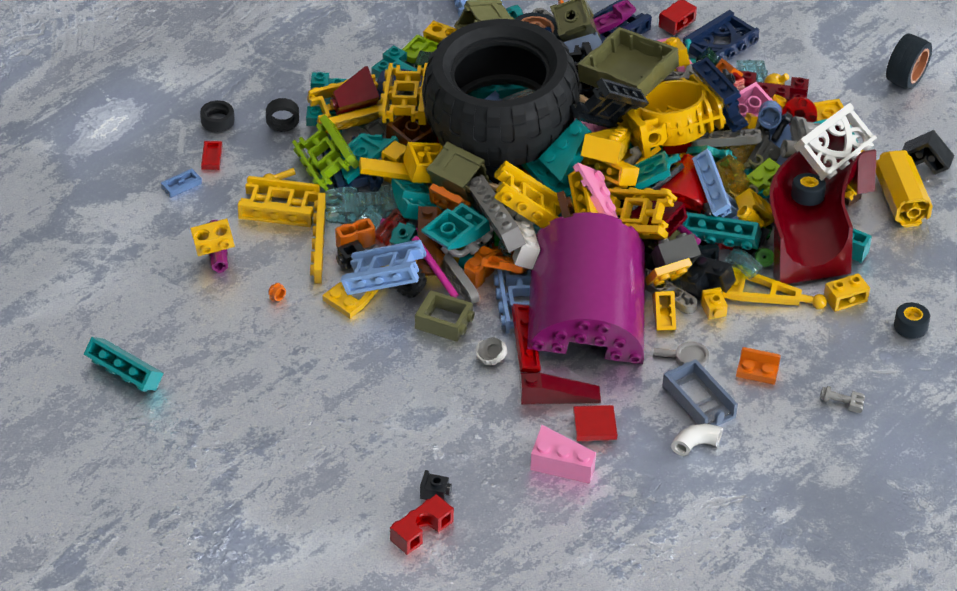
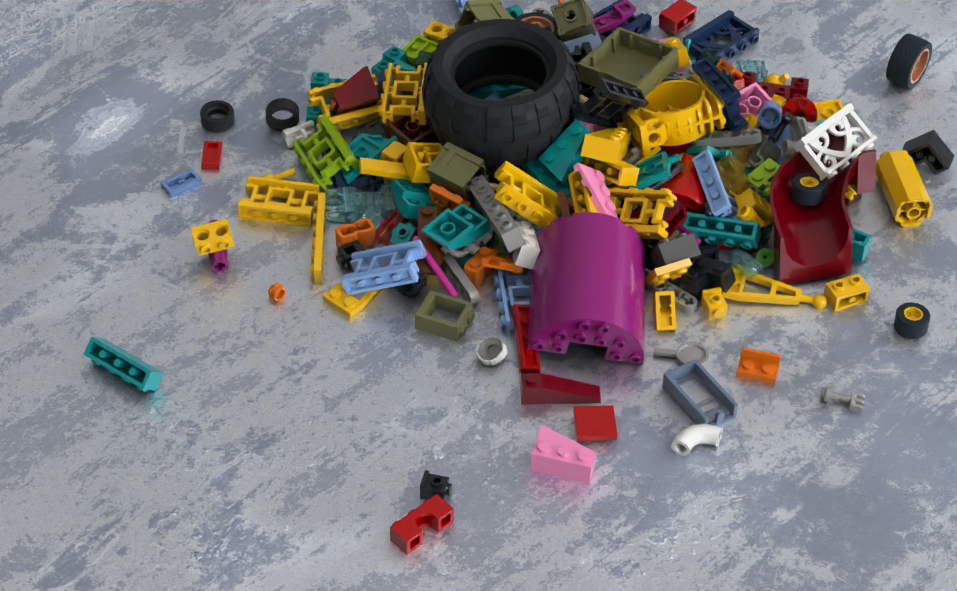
none -> white hips [282,120,315,148]

